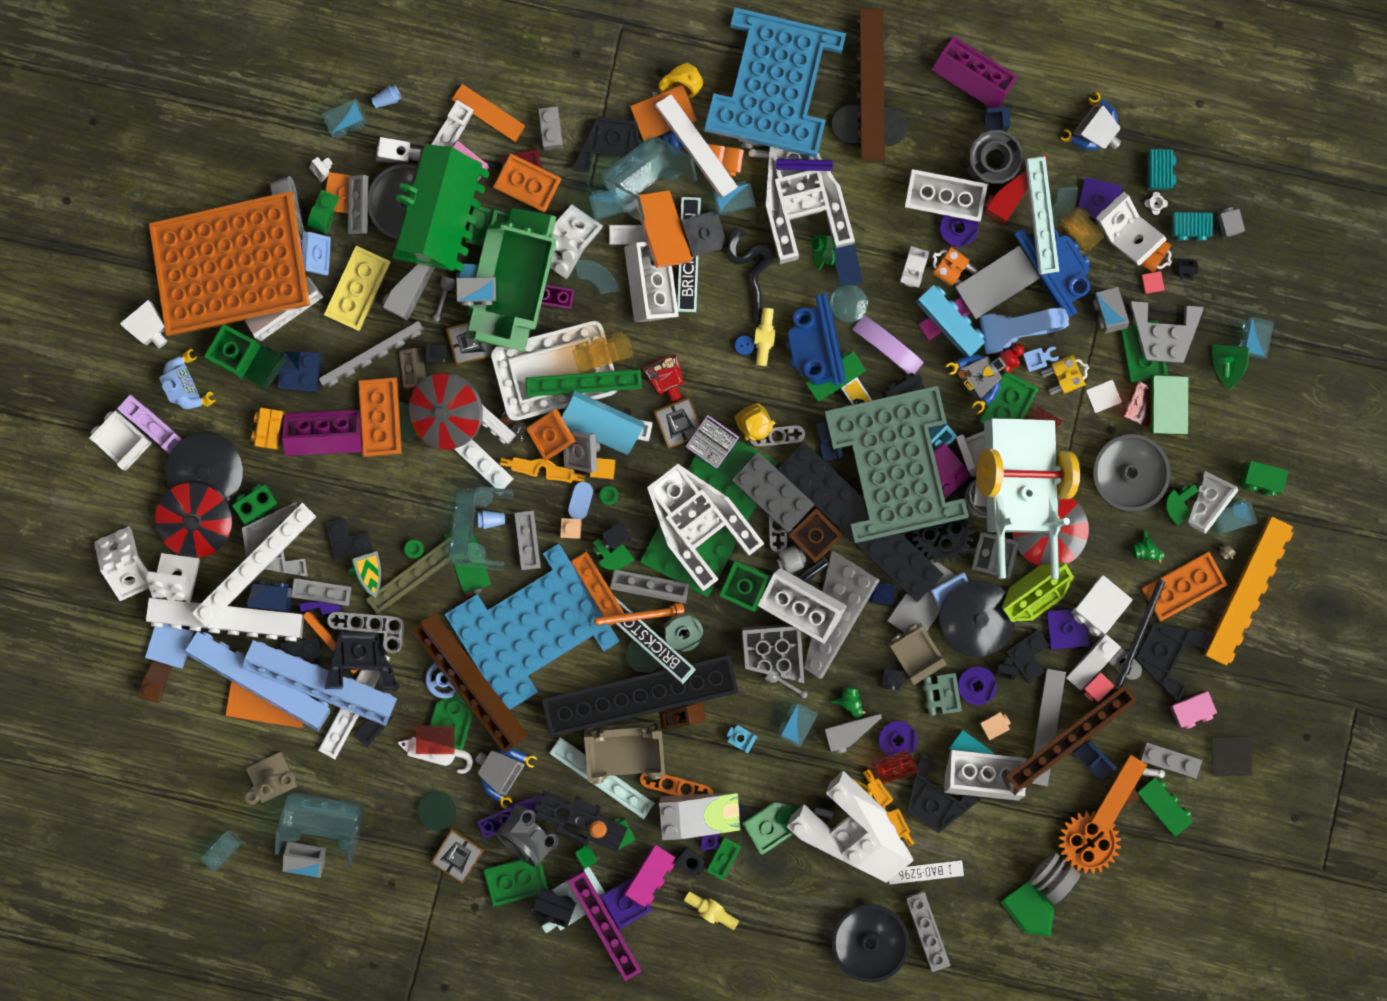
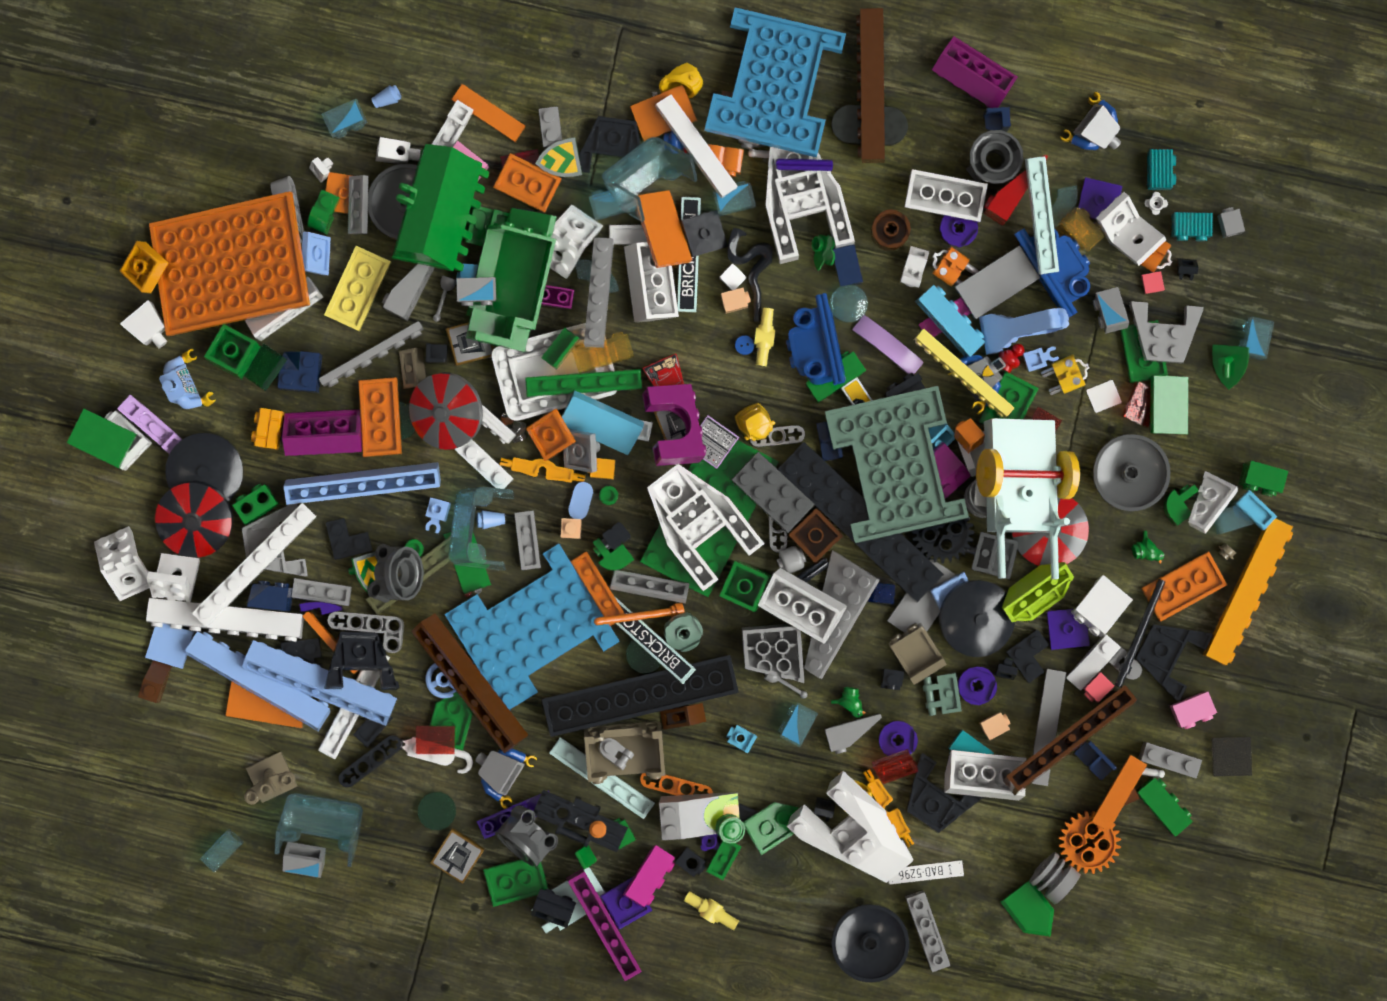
none -> green tile [67,409,137,469]
none -> light orange brick [120,241,168,293]
none -> light blue brick [284,462,441,505]
none -> black beam [339,735,403,787]
none -> dark grey piece [368,544,424,603]
none -> light blue brick [425,498,451,533]
none -> shield [535,137,582,177]
none -> green panel [541,328,580,370]
none -> light grey plate [584,238,614,348]
none -> light grey plate [598,738,634,770]
none -> magenta arch [642,384,706,466]
none -> wheel [715,814,745,844]
none -> white slope [720,264,747,290]
none -> light nougat brick [721,288,751,314]
none -> reddish brown brick [871,209,911,251]
none -> light yellow piece [914,329,1014,418]
none -> orange brick [954,418,985,453]
none -> medium azure tile [1235,490,1277,530]

